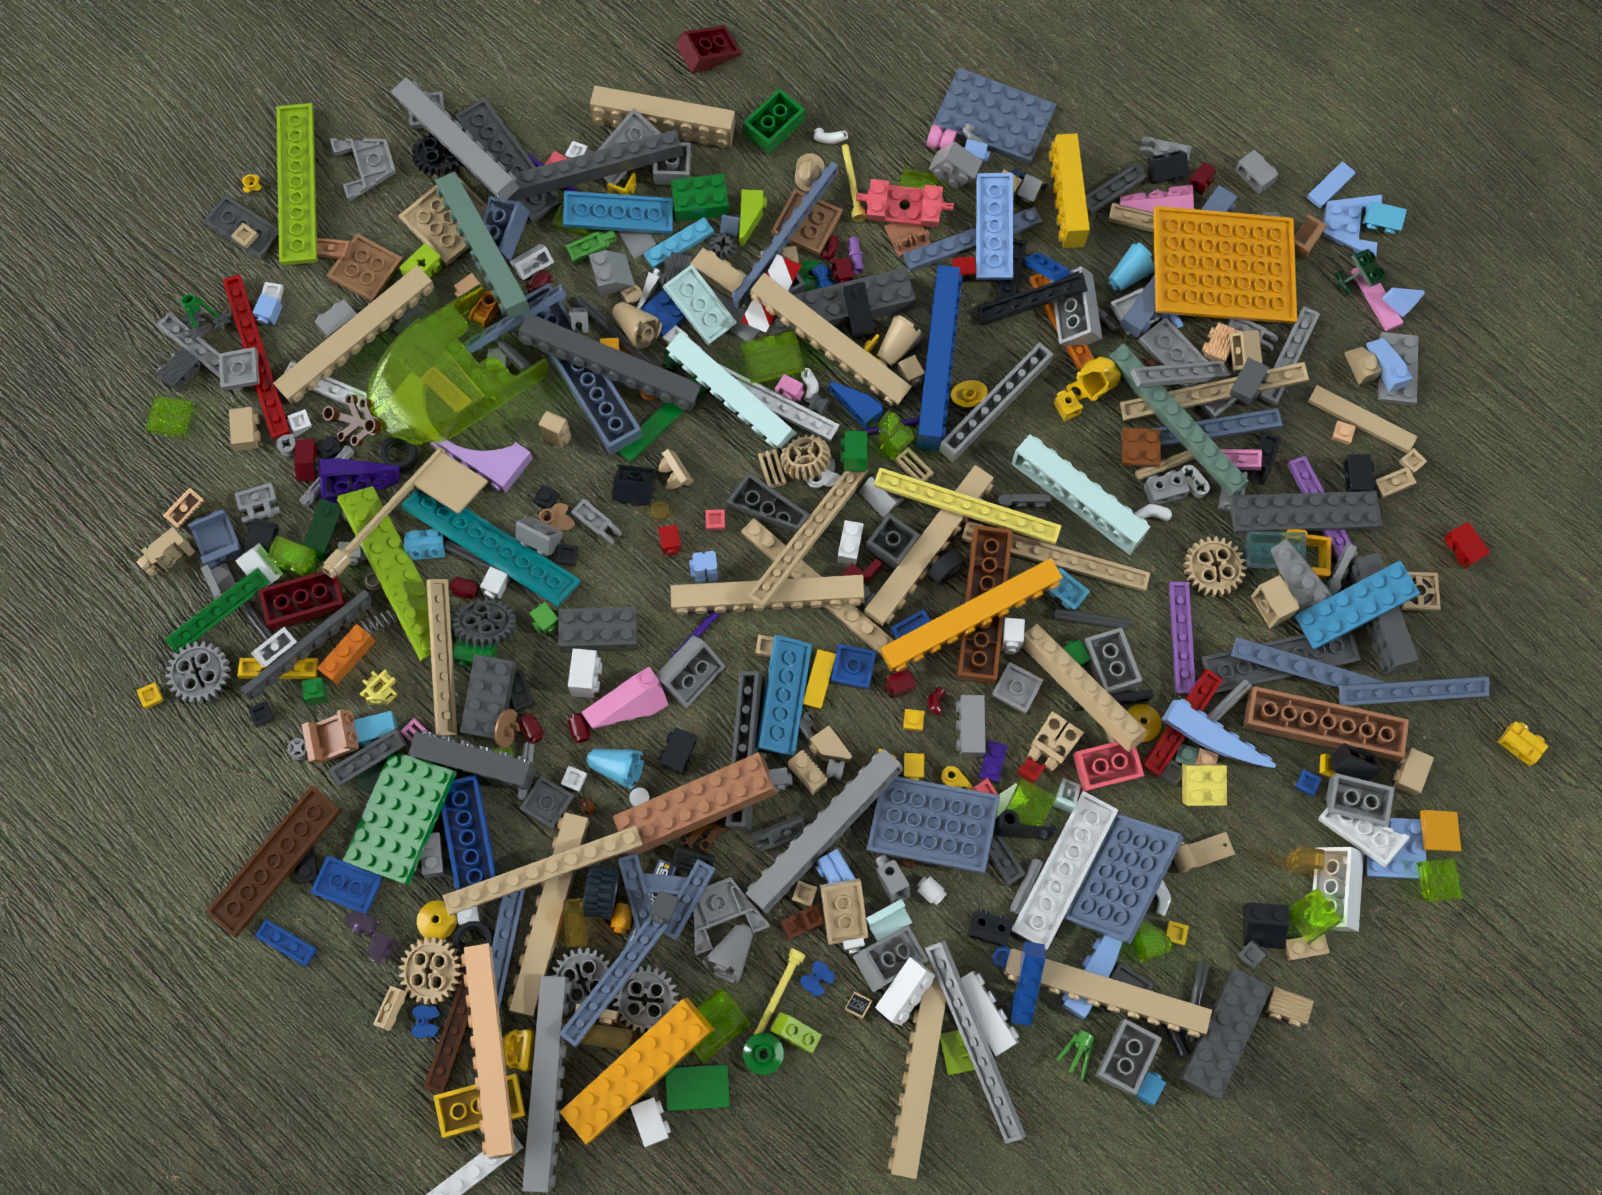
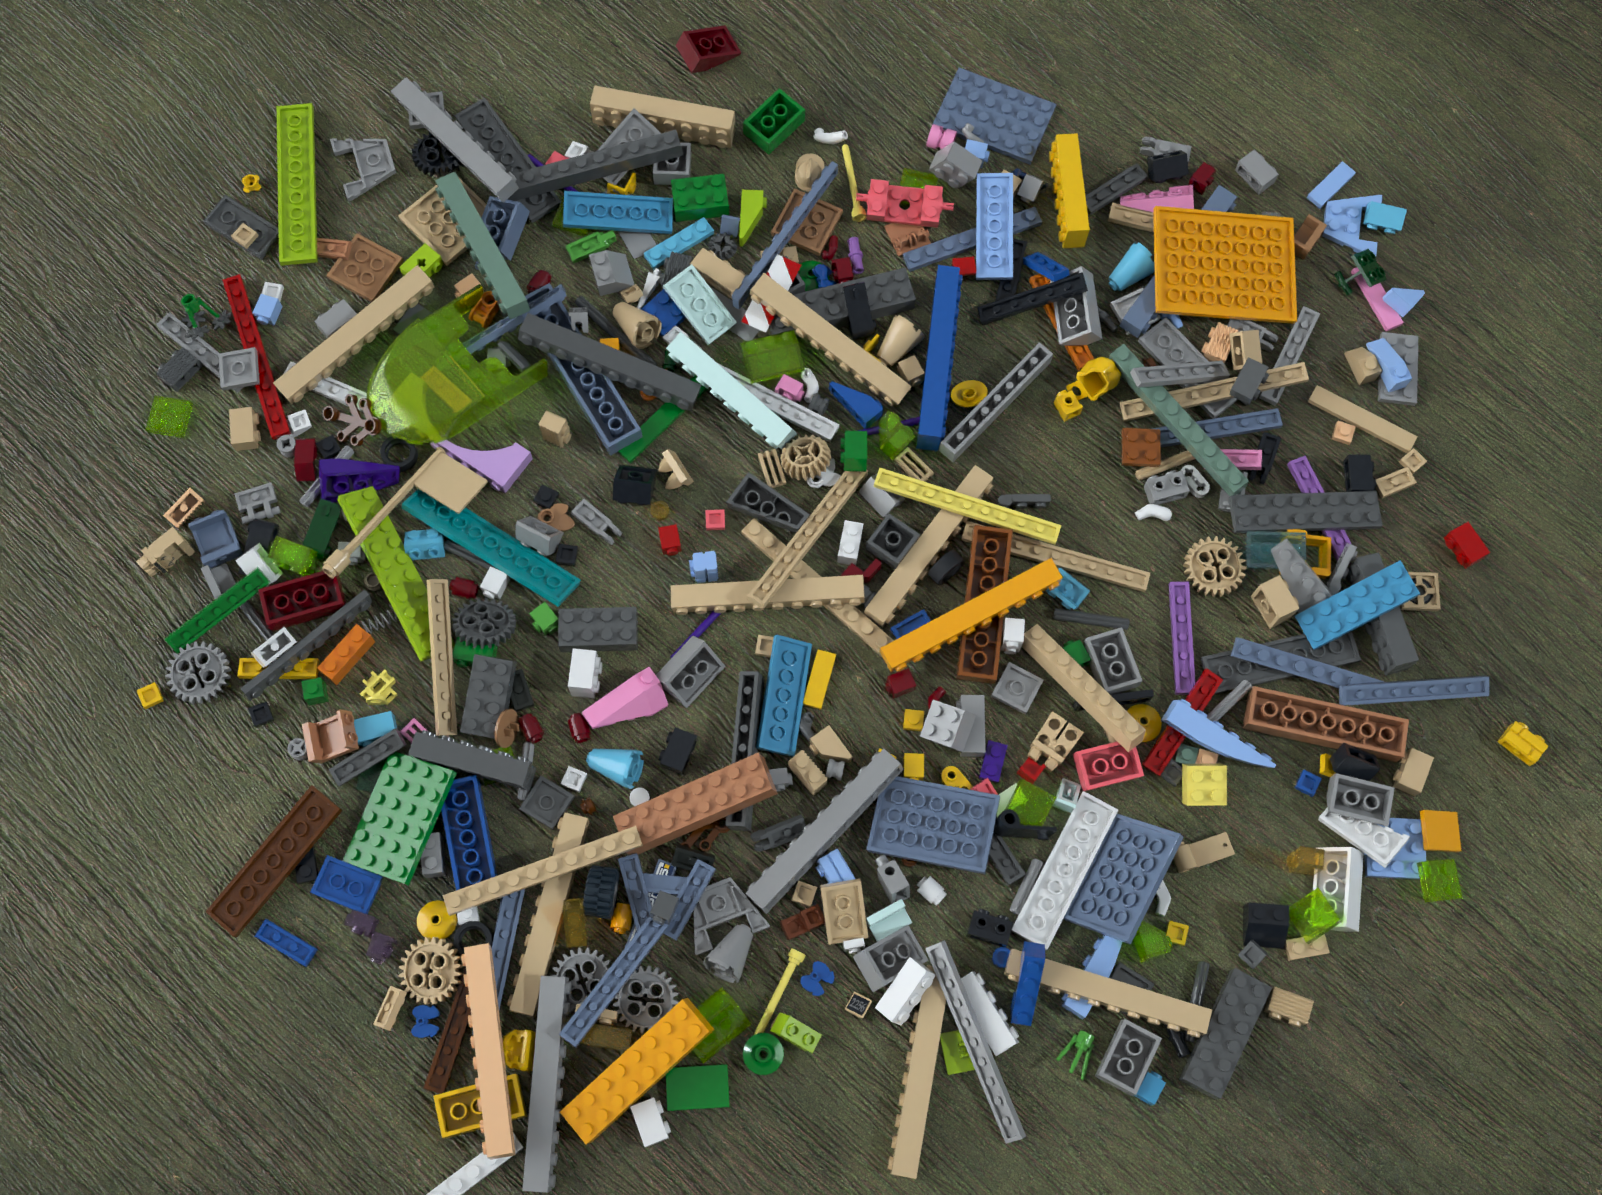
white brick [510,243,554,280] -> none
blue plate [831,644,876,690] -> none
light aqua brick [1011,434,1150,555] -> none
none -> light grey brick [920,700,976,752]

